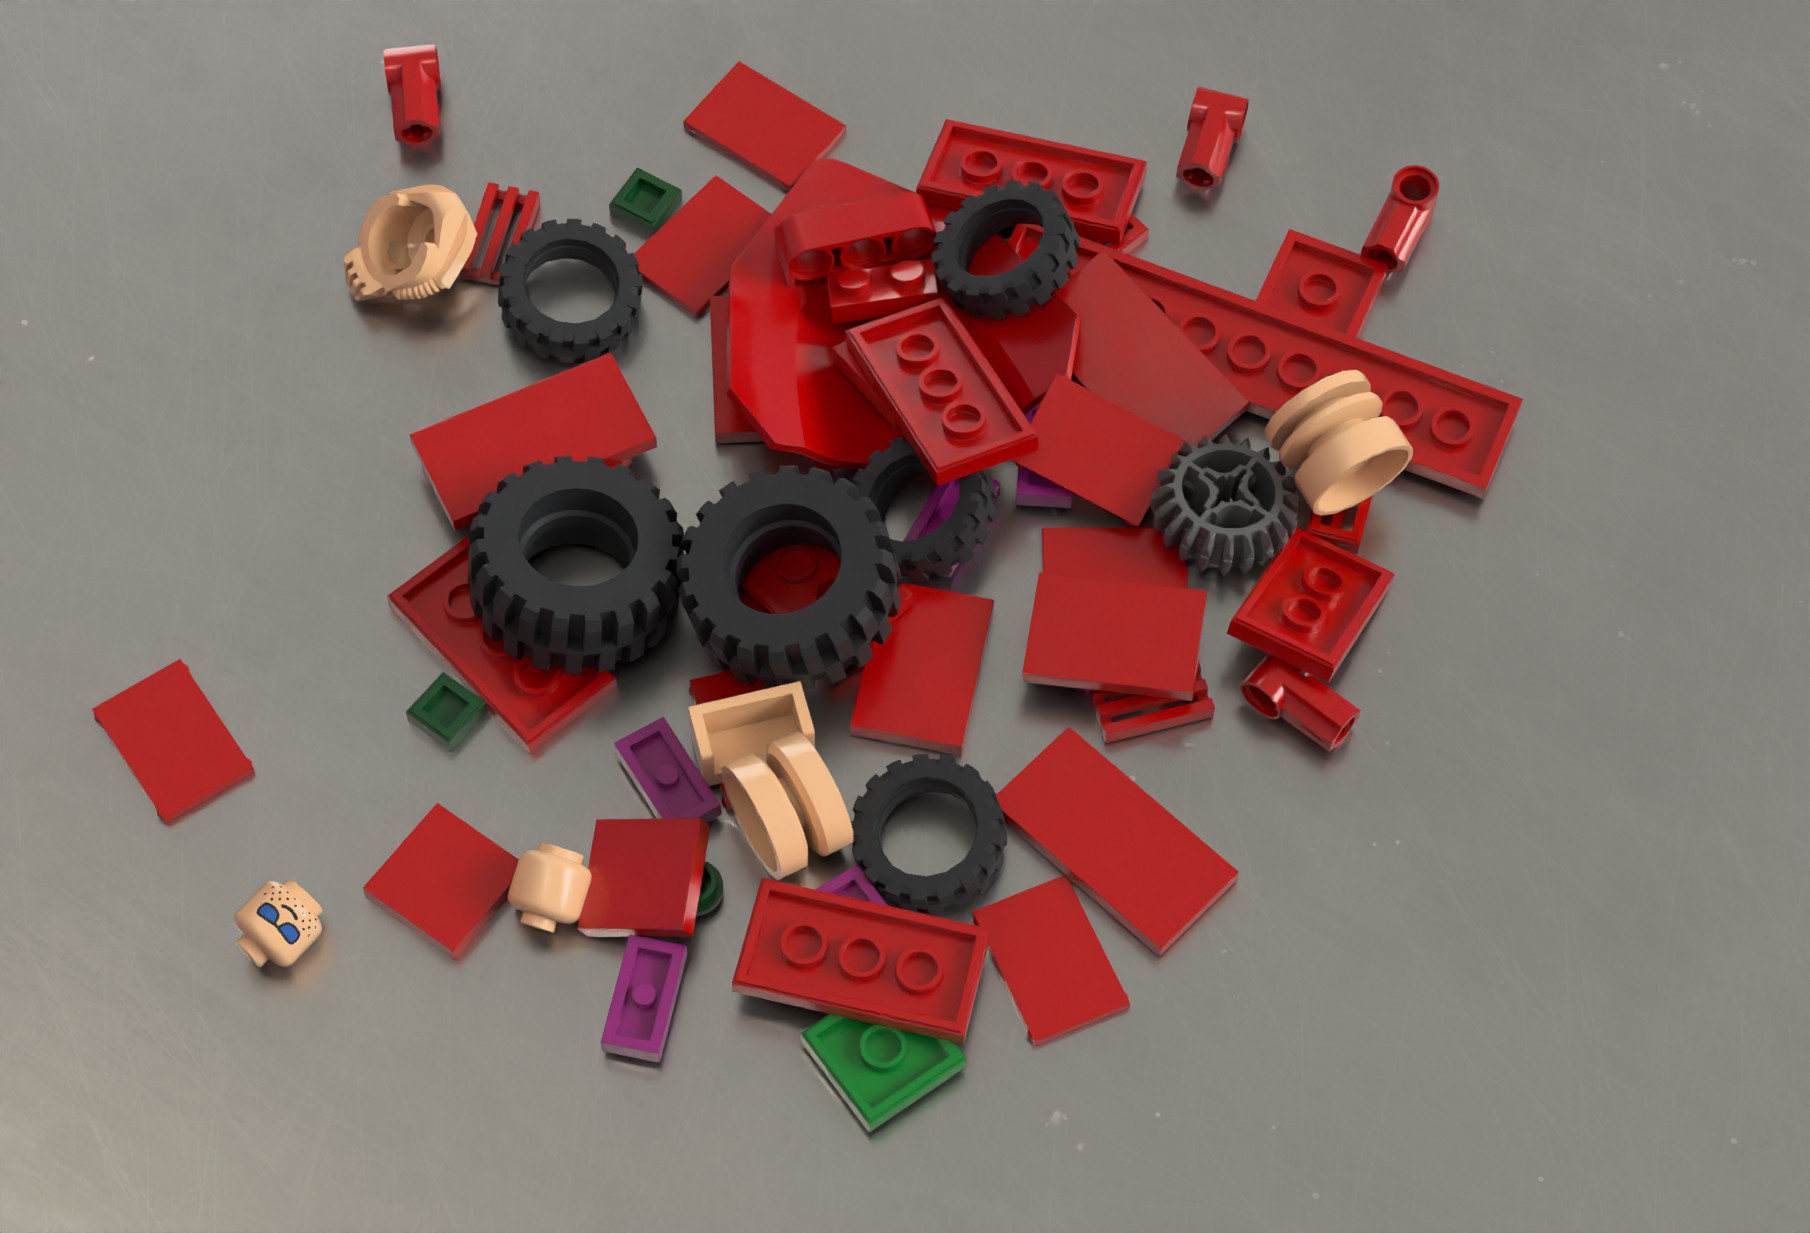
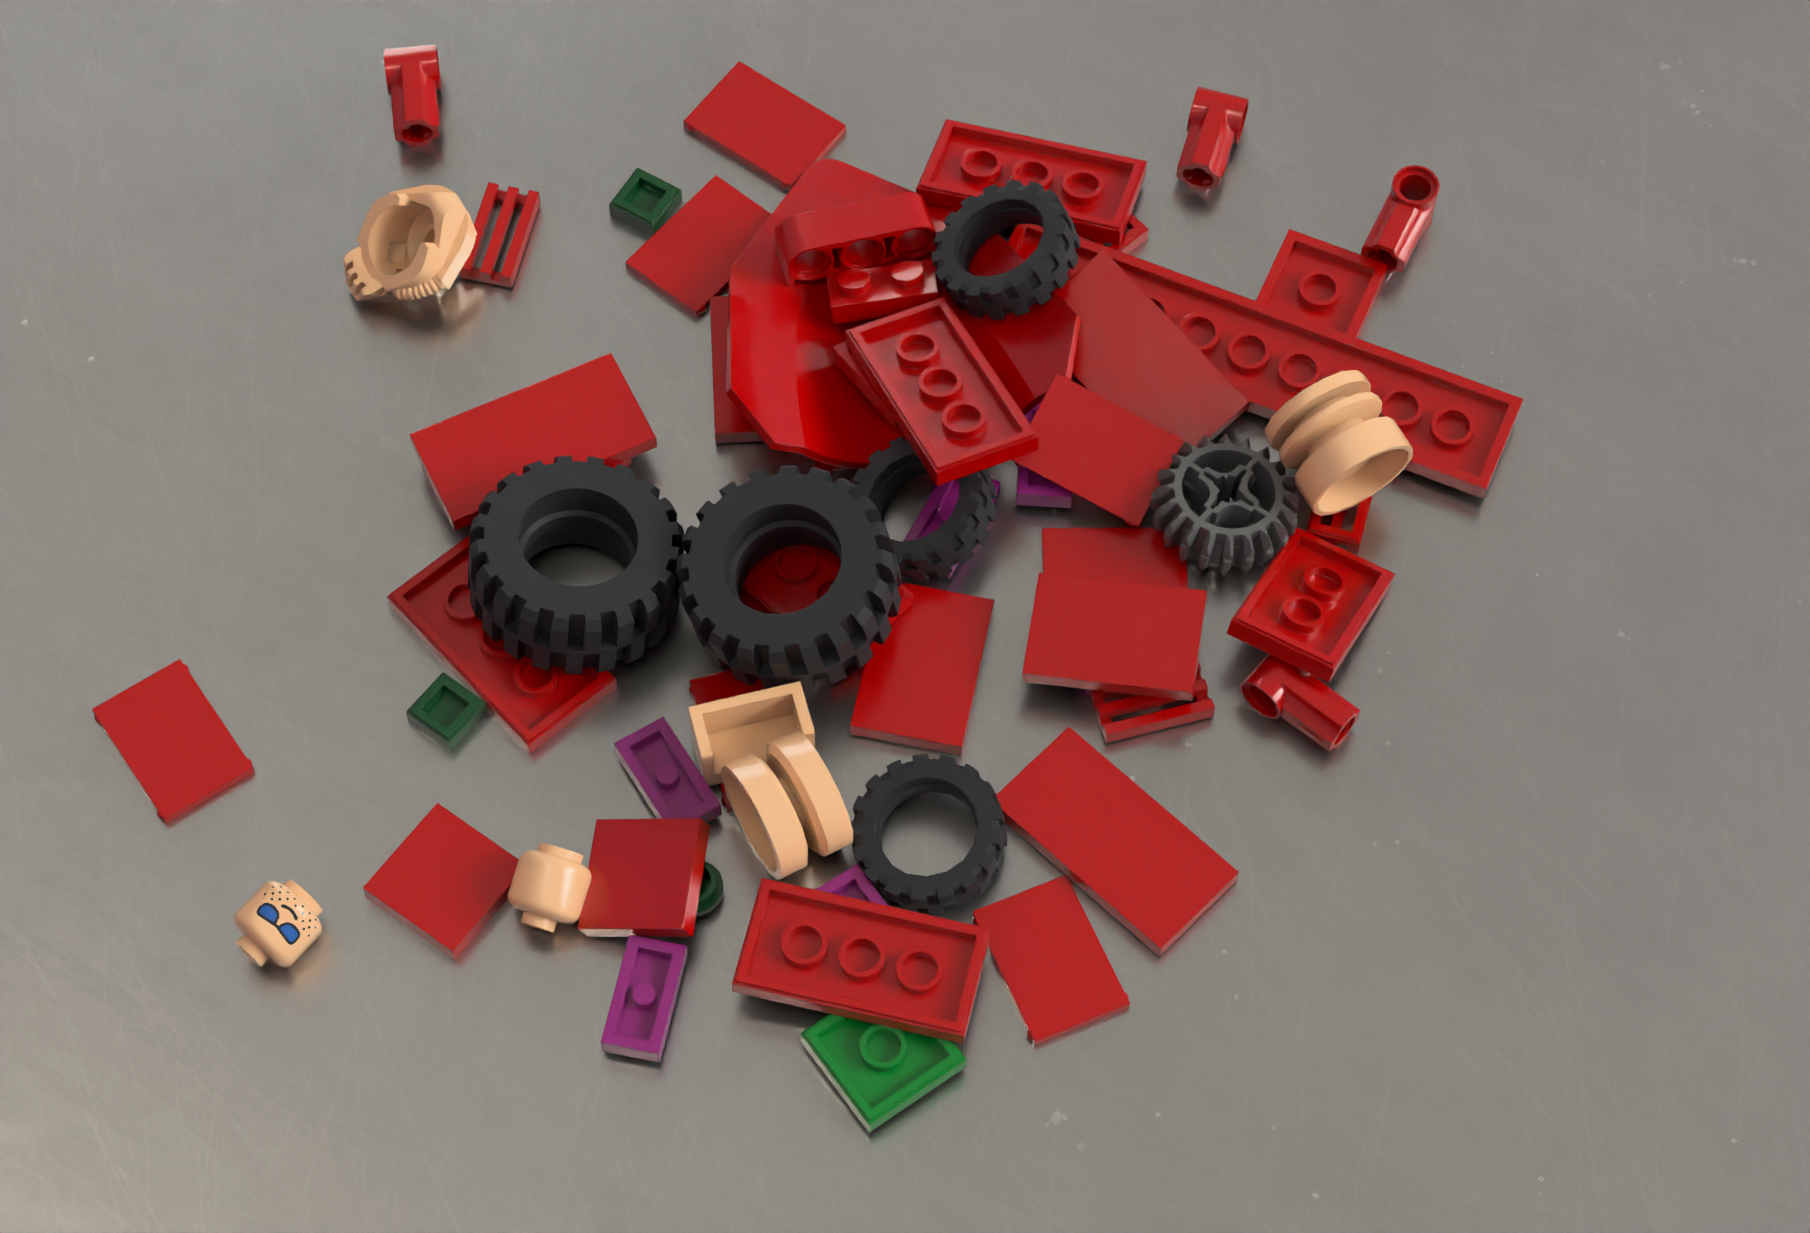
black tyre [498,219,643,363] -> none

